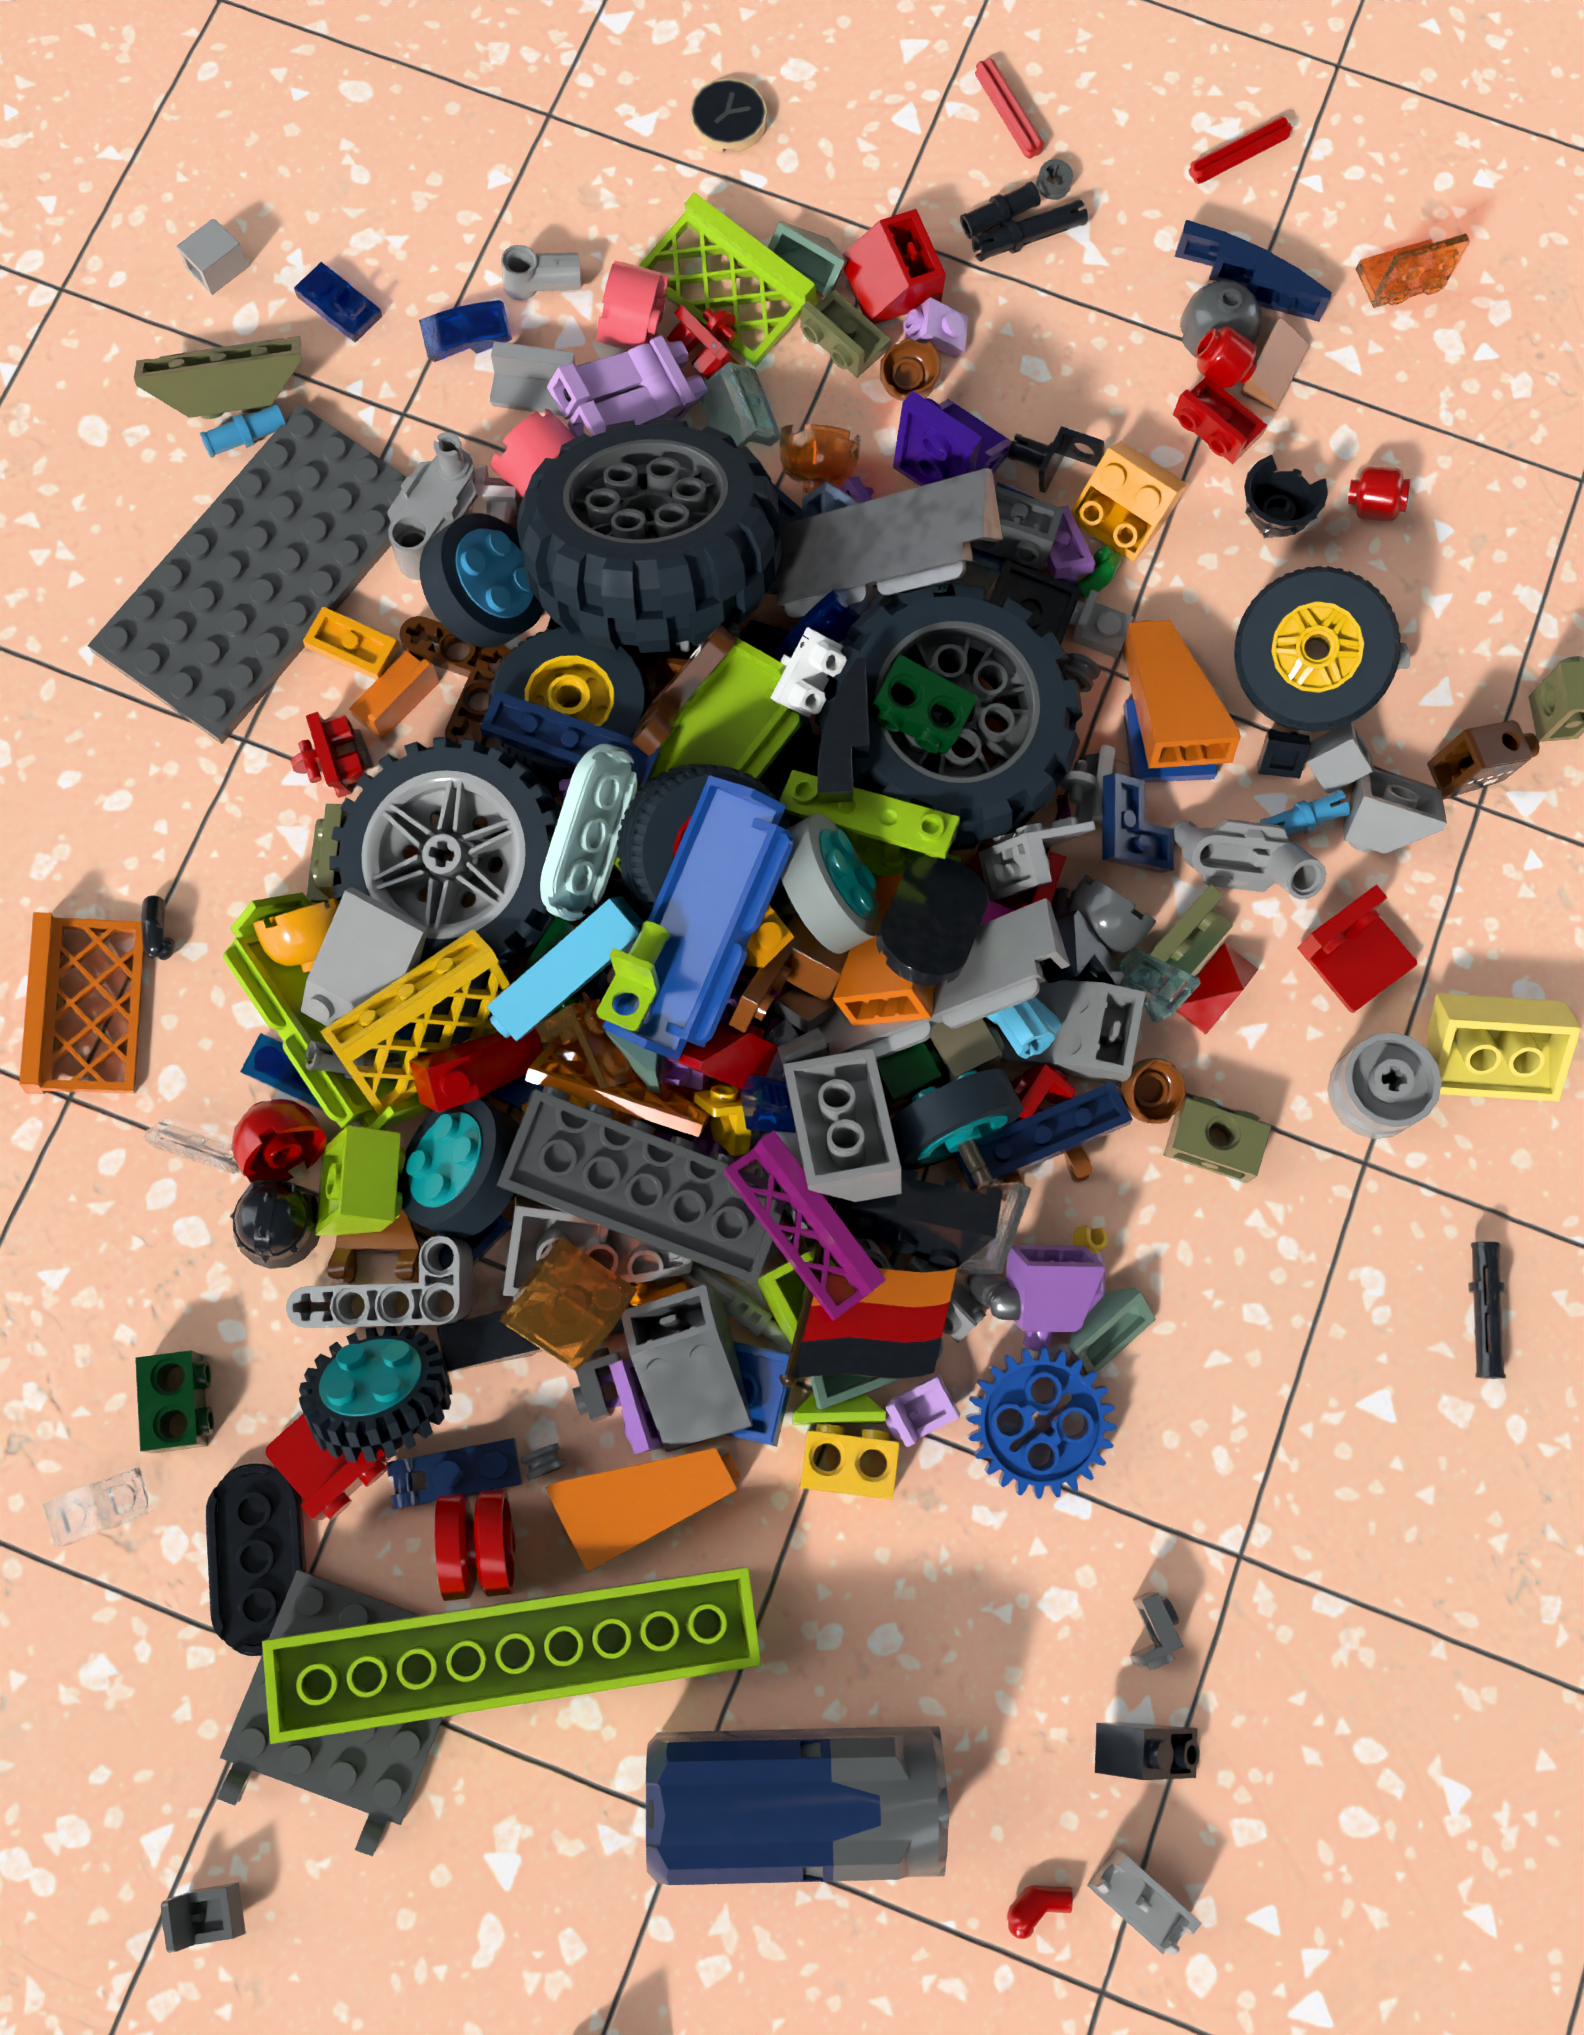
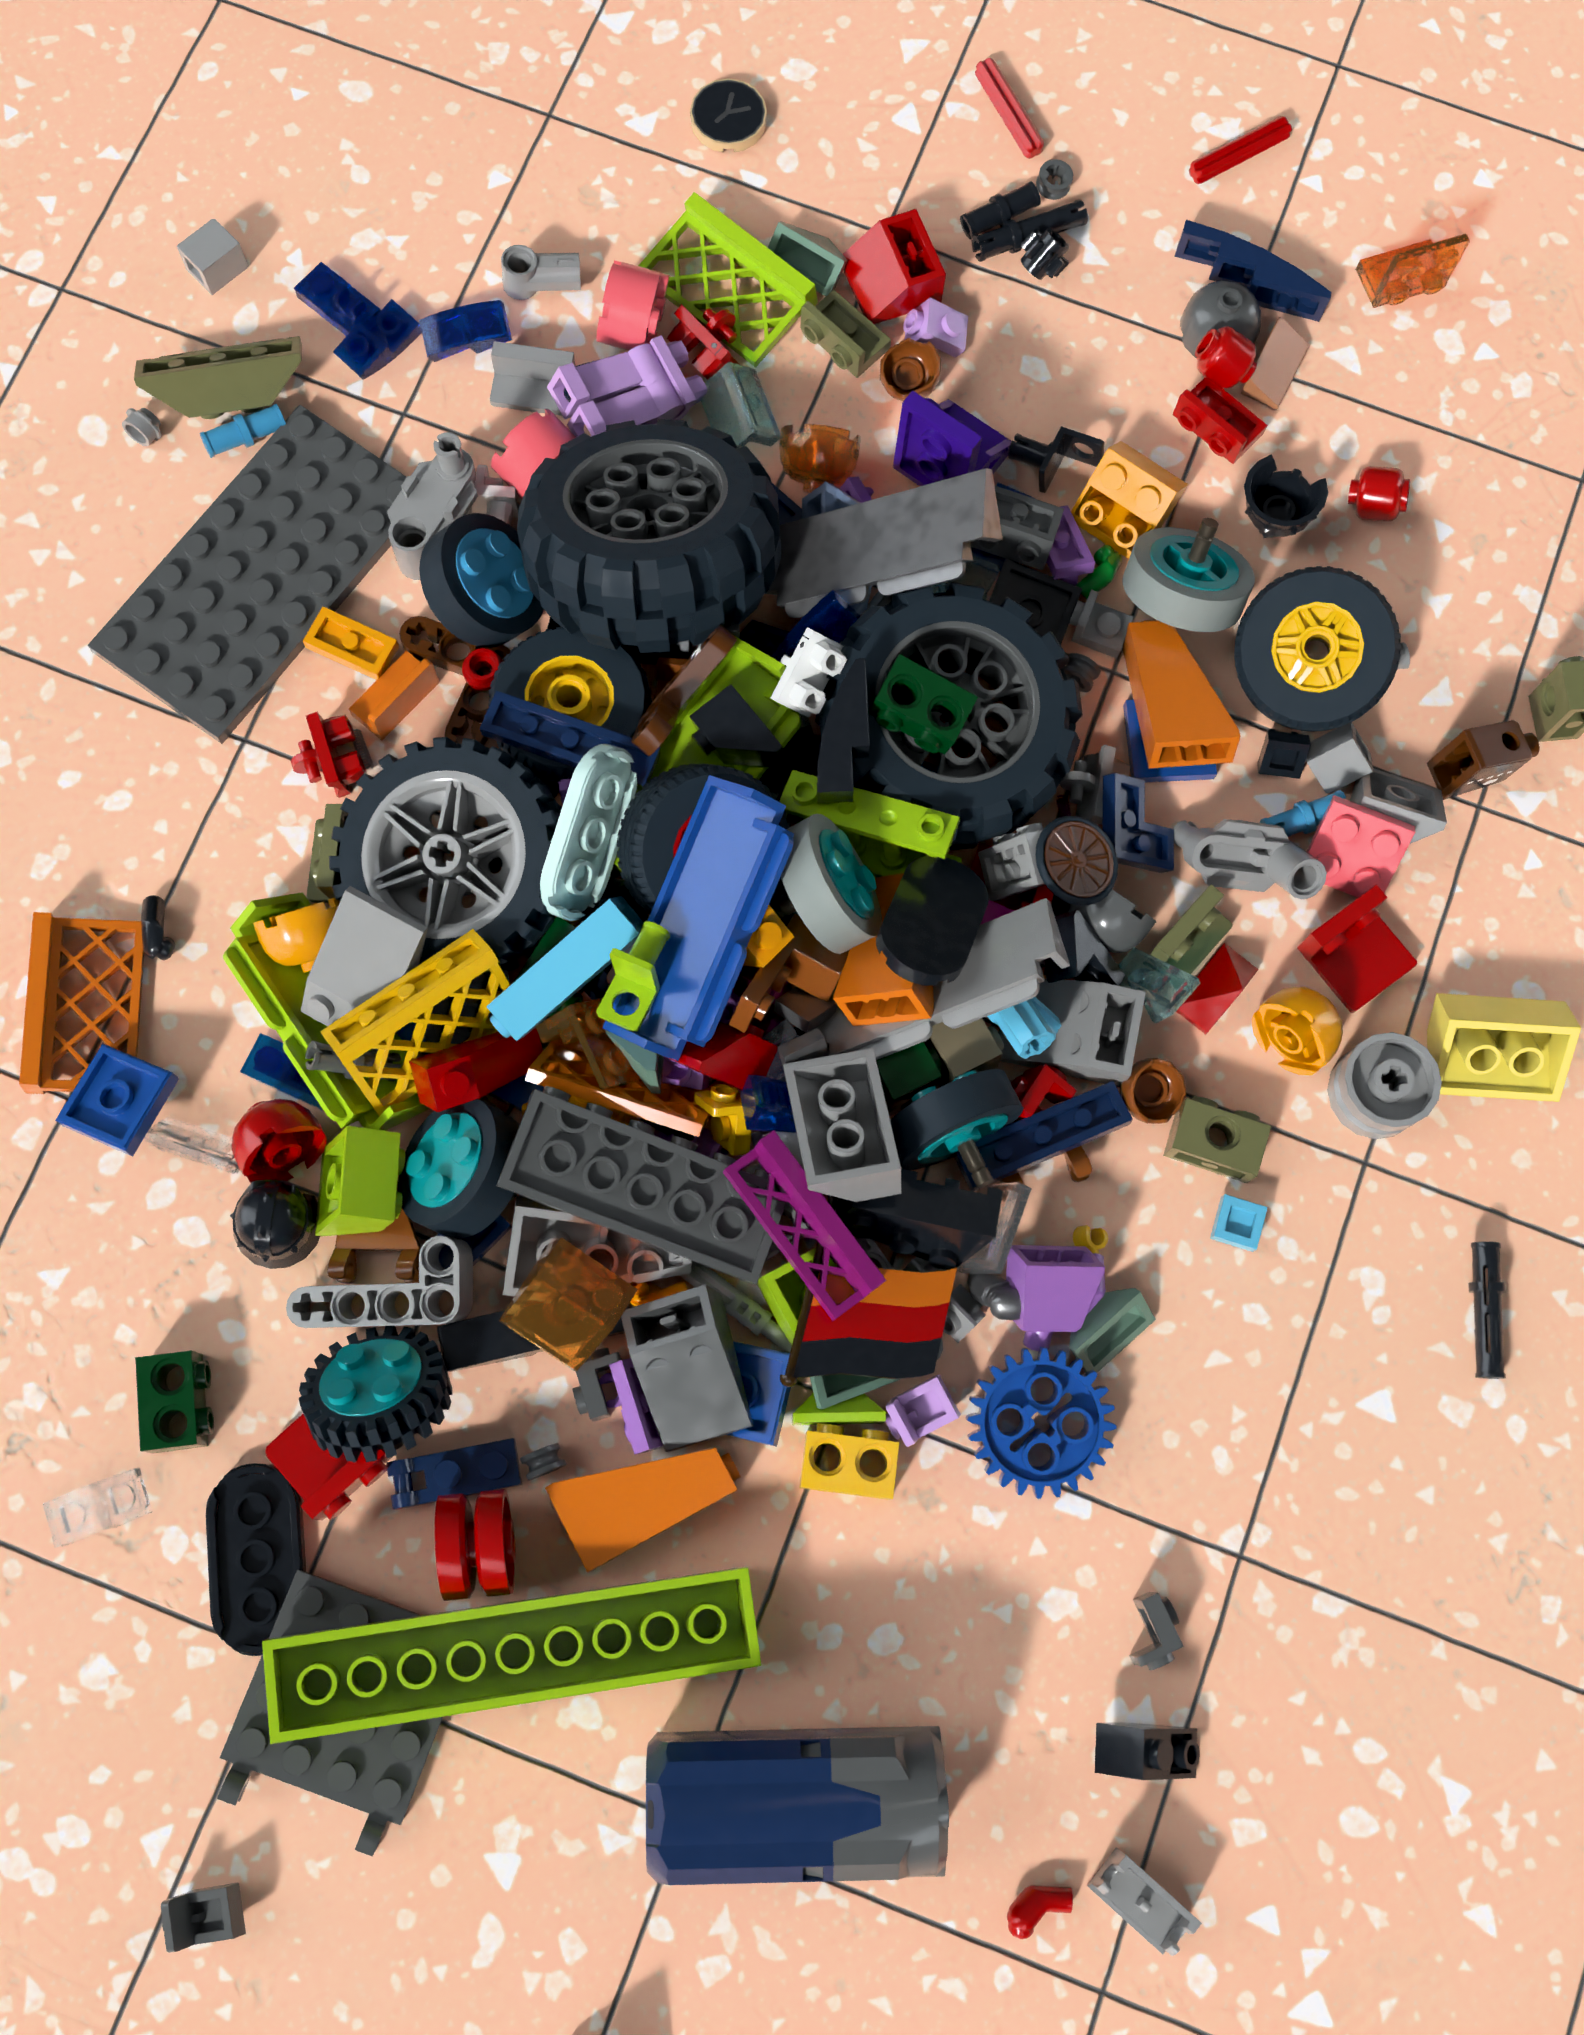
none -> blue plate [55,1043,179,1157]
none -> light grey plate [122,408,162,447]
none -> clear blue slope [333,299,424,380]
none -> red plate [462,648,503,690]
none -> black slope [689,684,790,768]
none -> black gear [1020,228,1069,280]
none -> reddish brown wheel [1035,816,1118,906]
none -> light grey wheel [1122,518,1255,632]
none -> medium azure plate [1210,1194,1268,1252]
none -> light orange cylinder [1252,987,1343,1075]
none -> coral plate [1306,795,1415,898]

